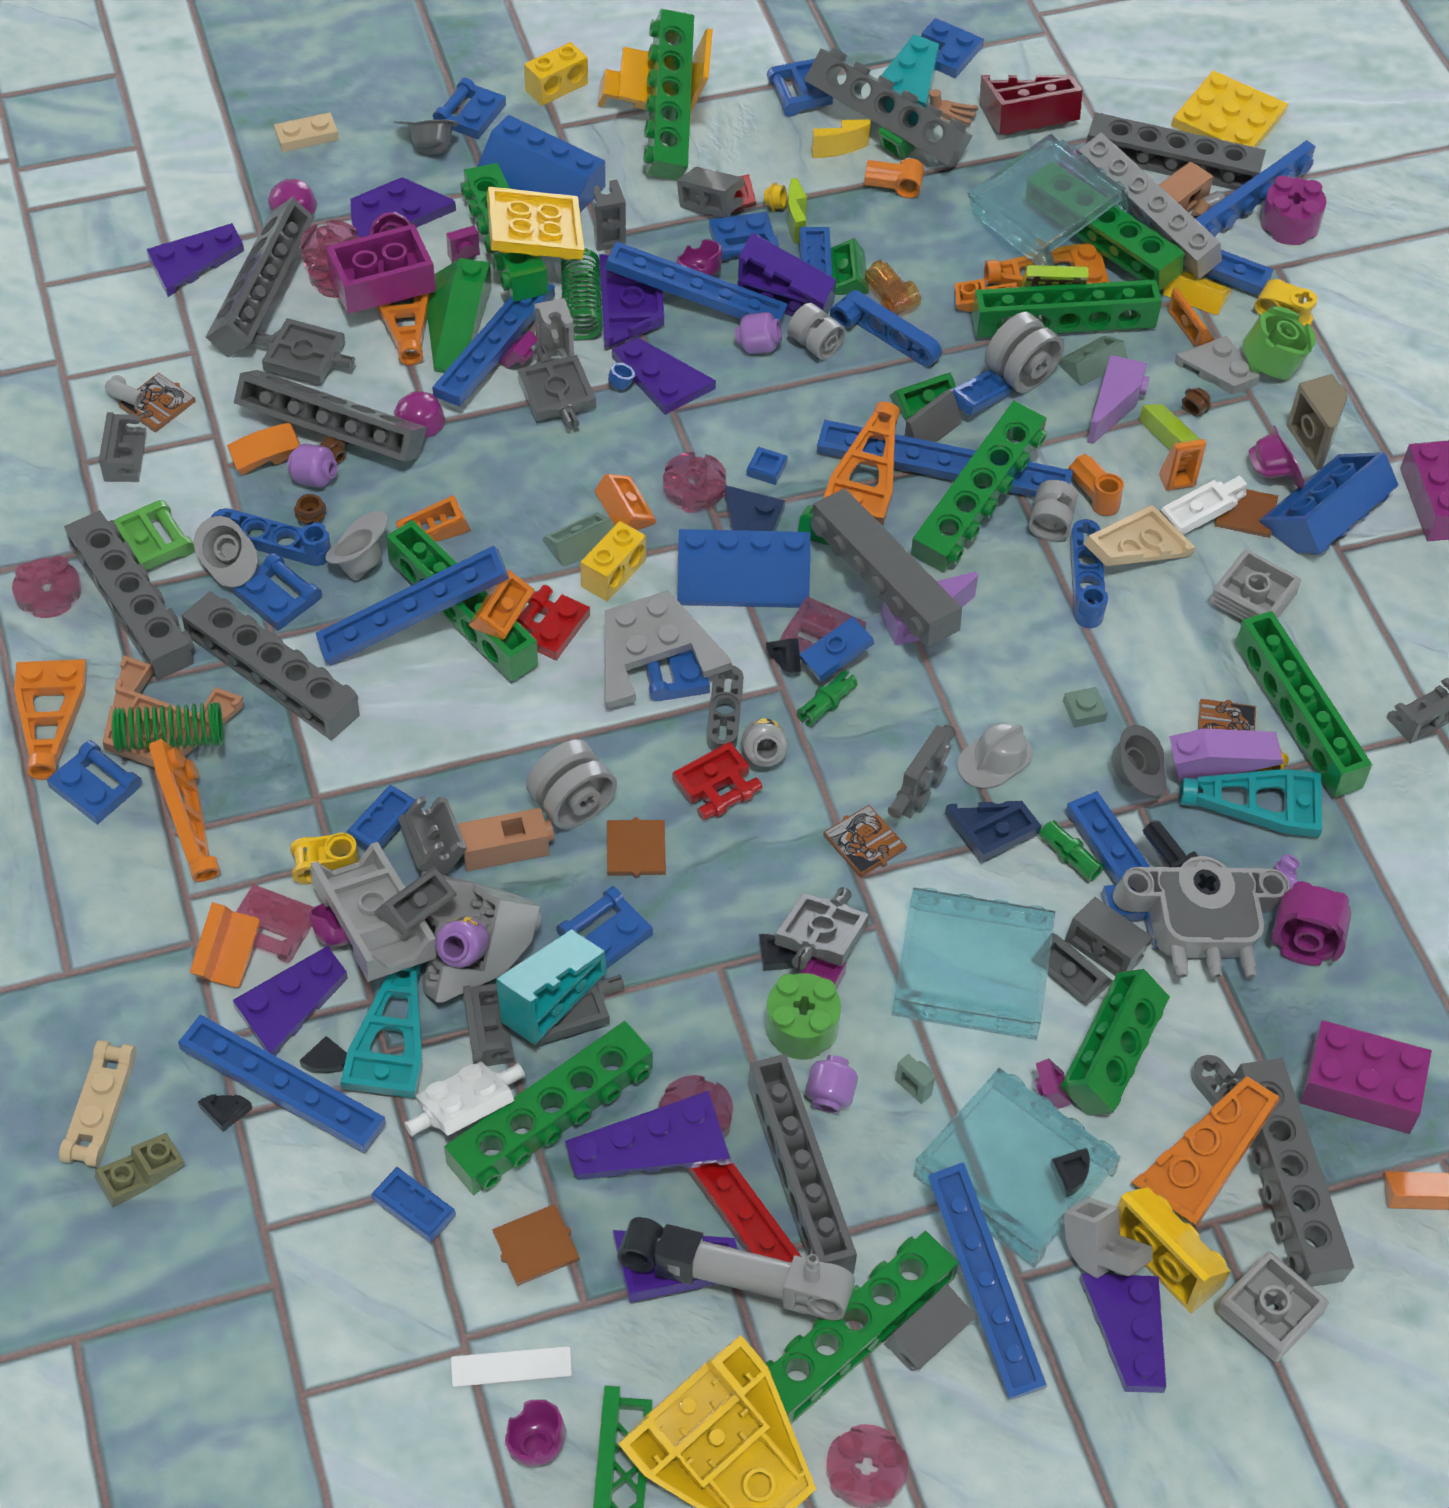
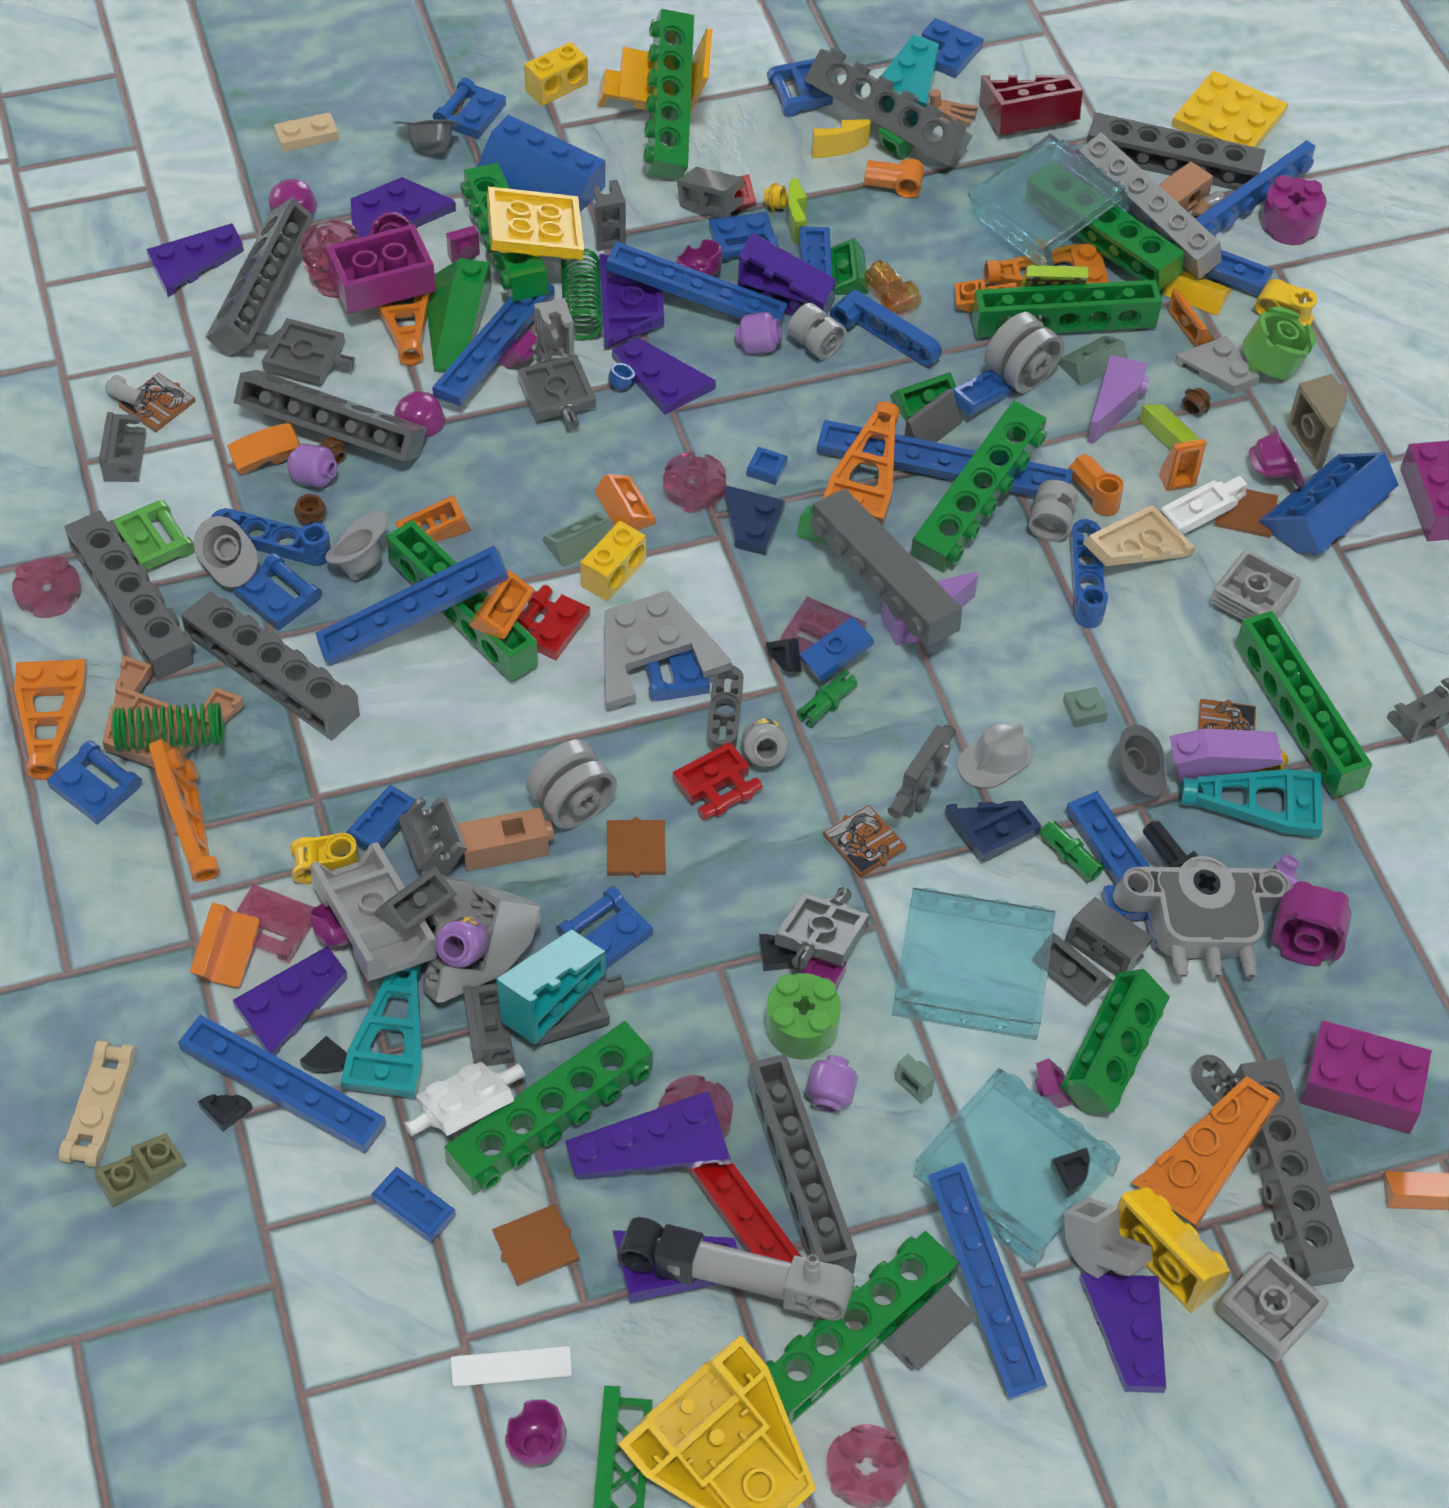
blue slope [677,529,811,608] -> none

